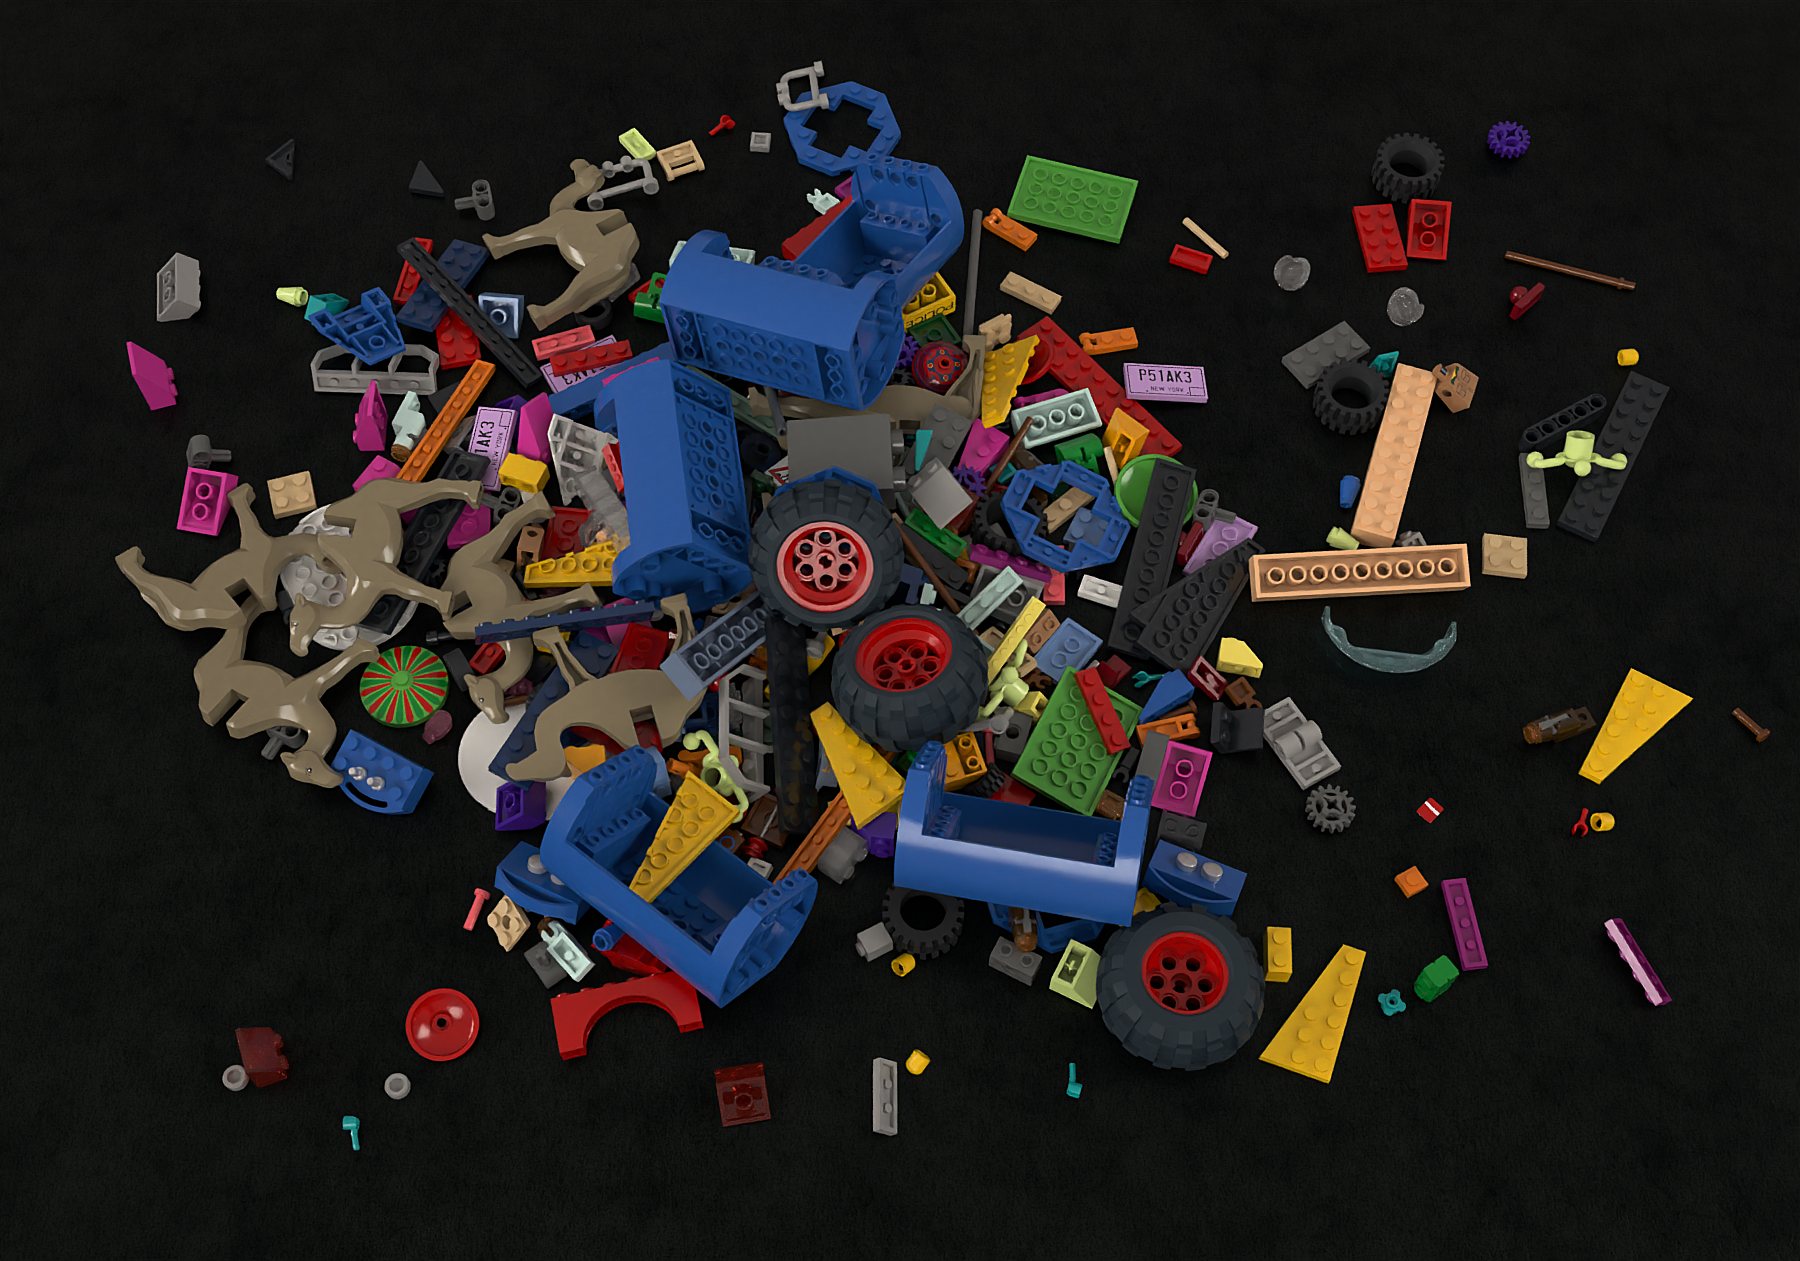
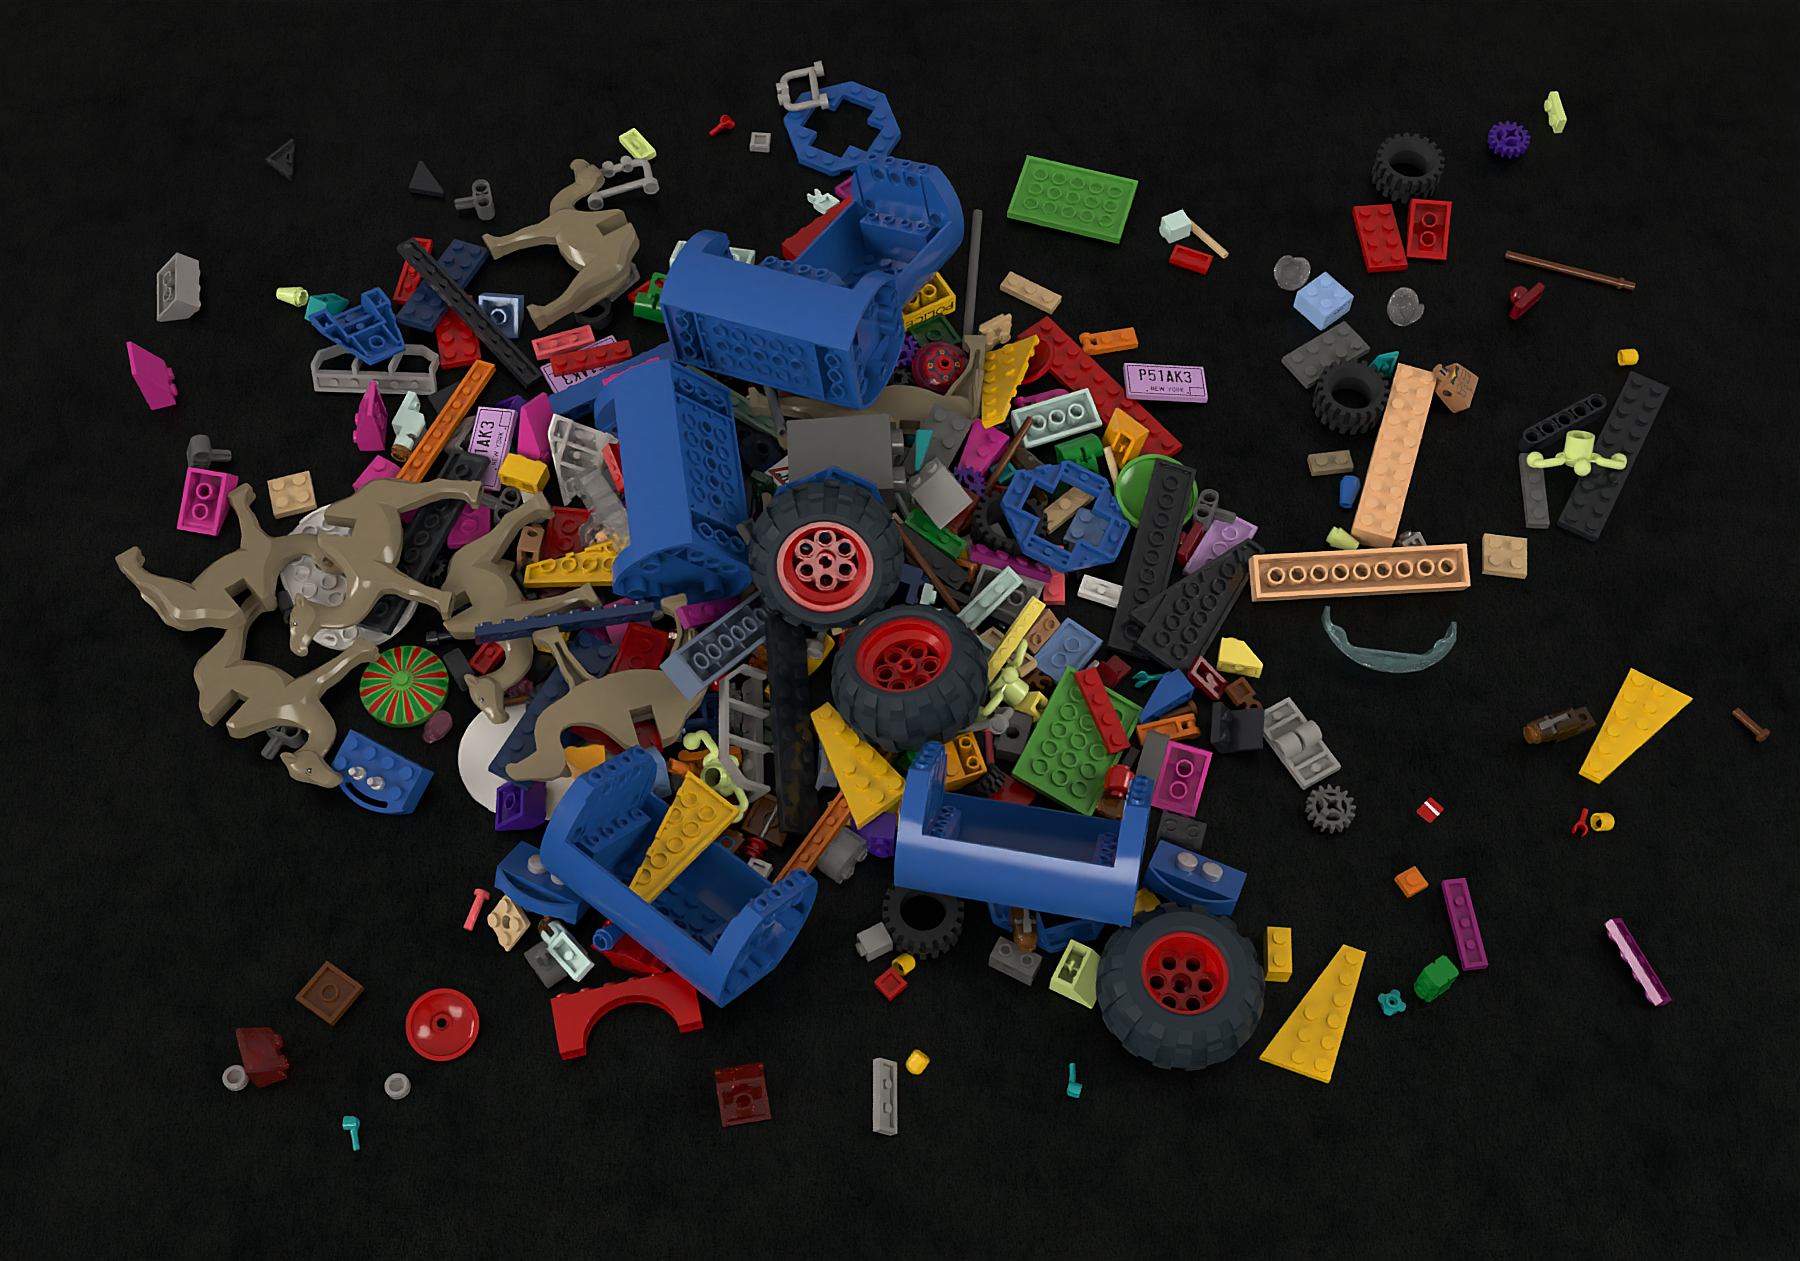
tan plate [656,140,705,181] -> none
orange plate [982,208,1037,251] -> none
none -> reddish brown plate [295,961,364,1026]
none -> magenta plate [675,596,741,630]
none -> dark grey tile [735,517,755,545]
none -> red plate [874,967,907,1001]
none -> red head [1104,764,1135,800]
none -> light aqua brick [1159,210,1192,243]
none -> light blue brick [1293,272,1354,331]
none -> dark tan plate [1307,450,1354,476]
none -> yellowish green plate [1544,91,1567,133]

